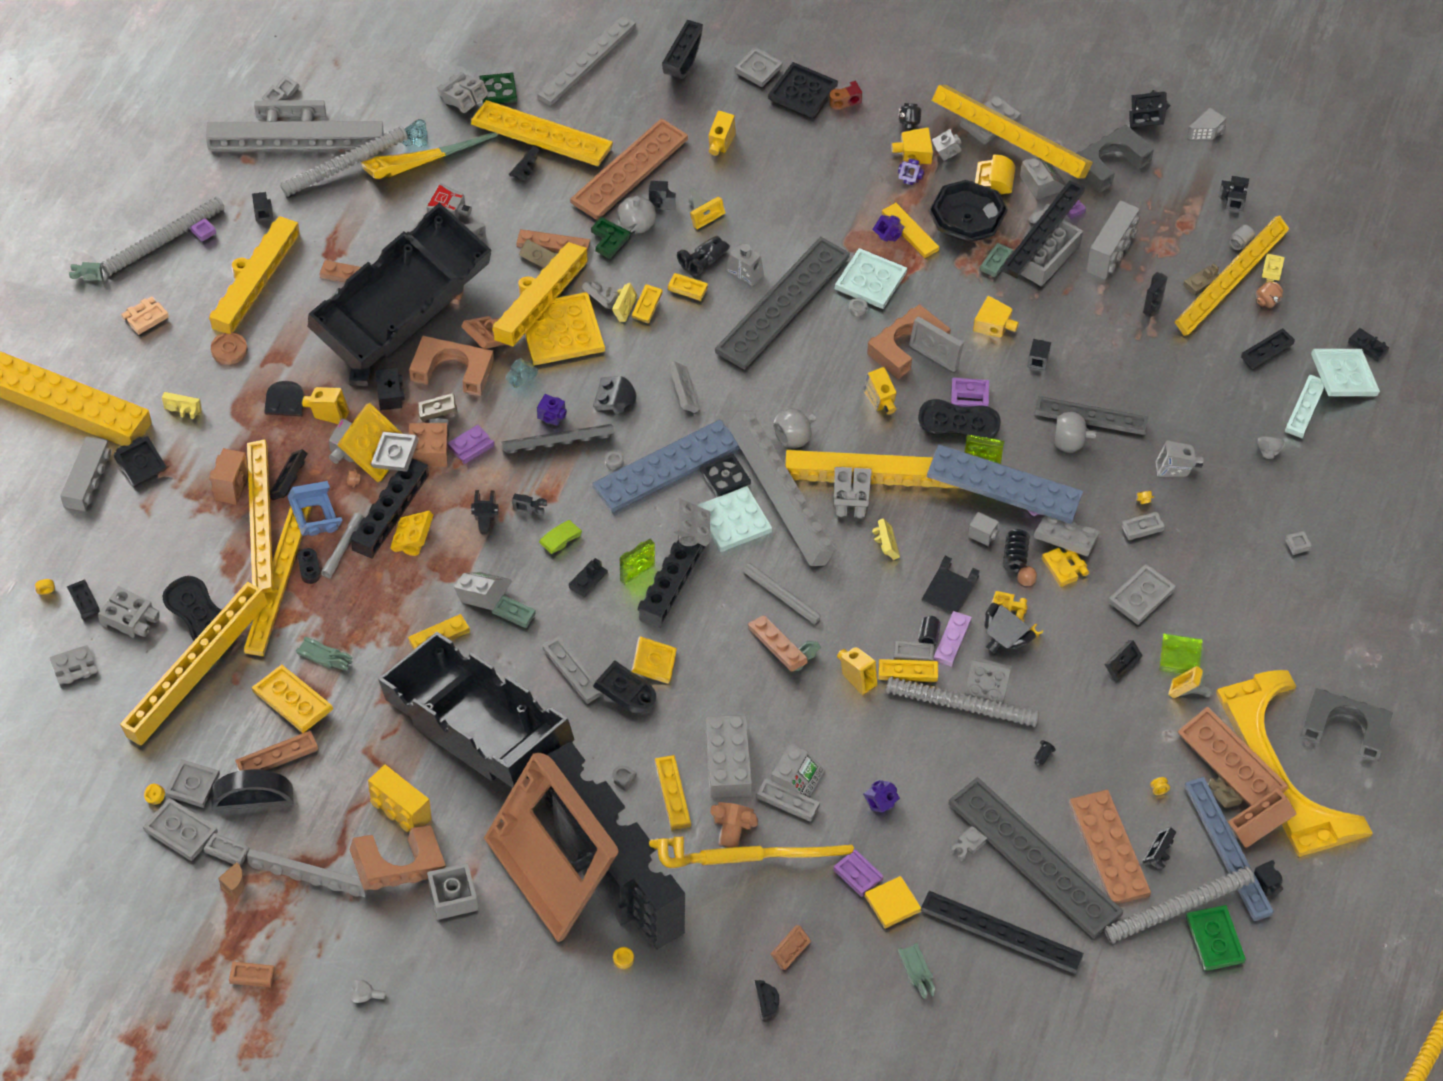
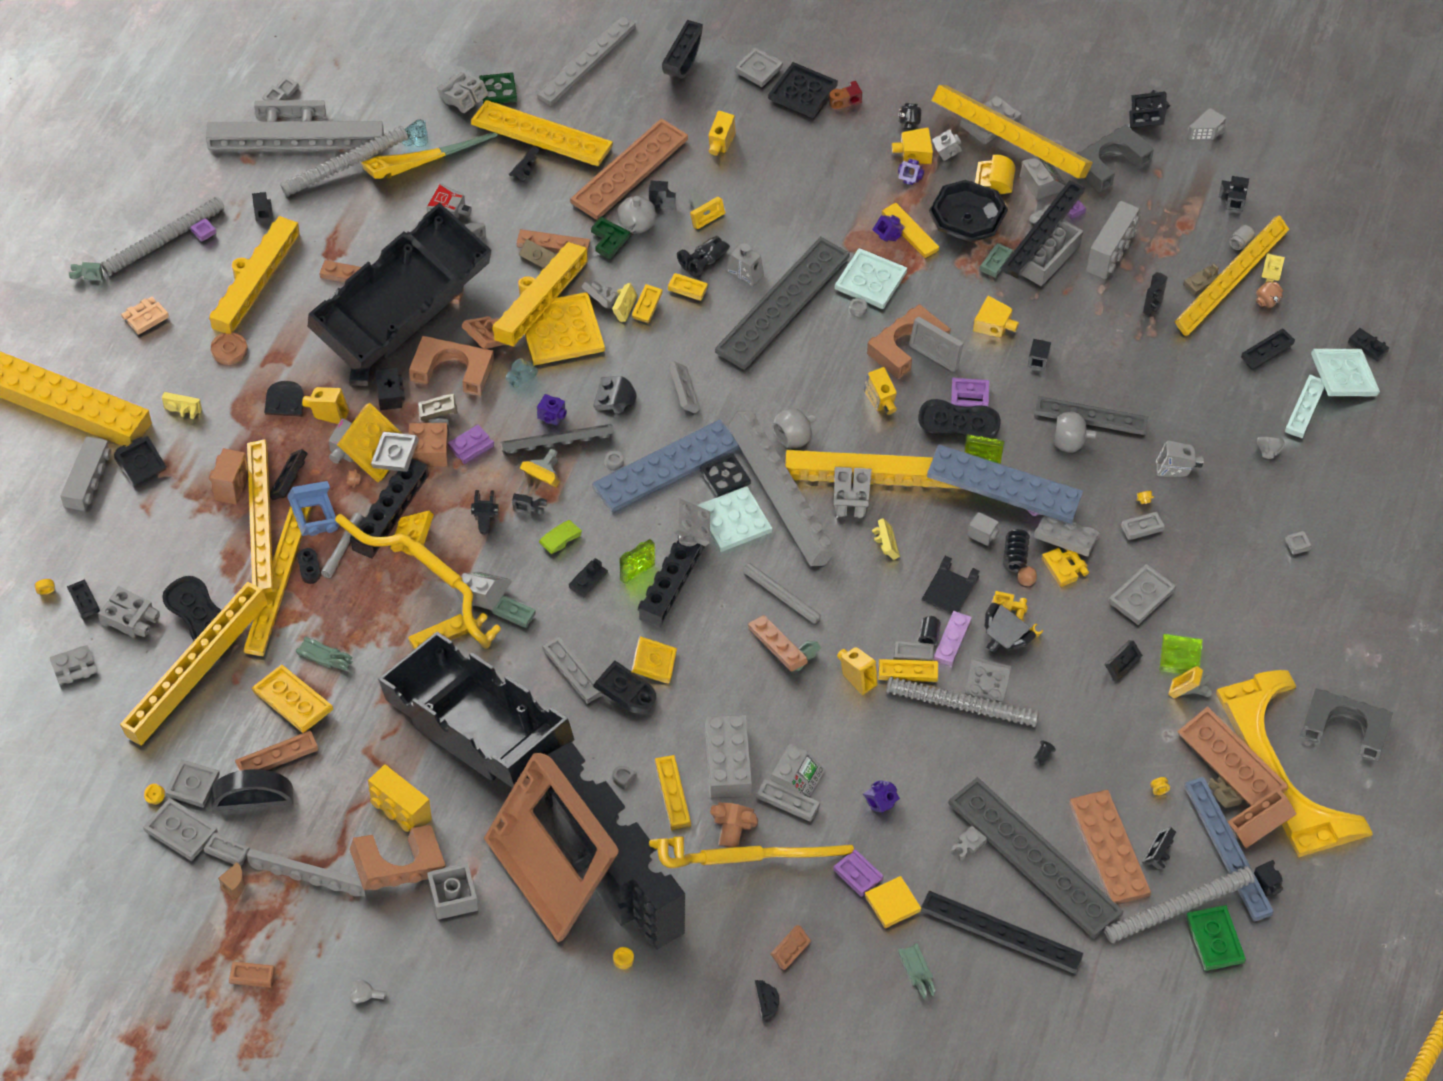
none -> yellow piece [335,514,501,649]
none -> yellow piece [520,449,560,488]

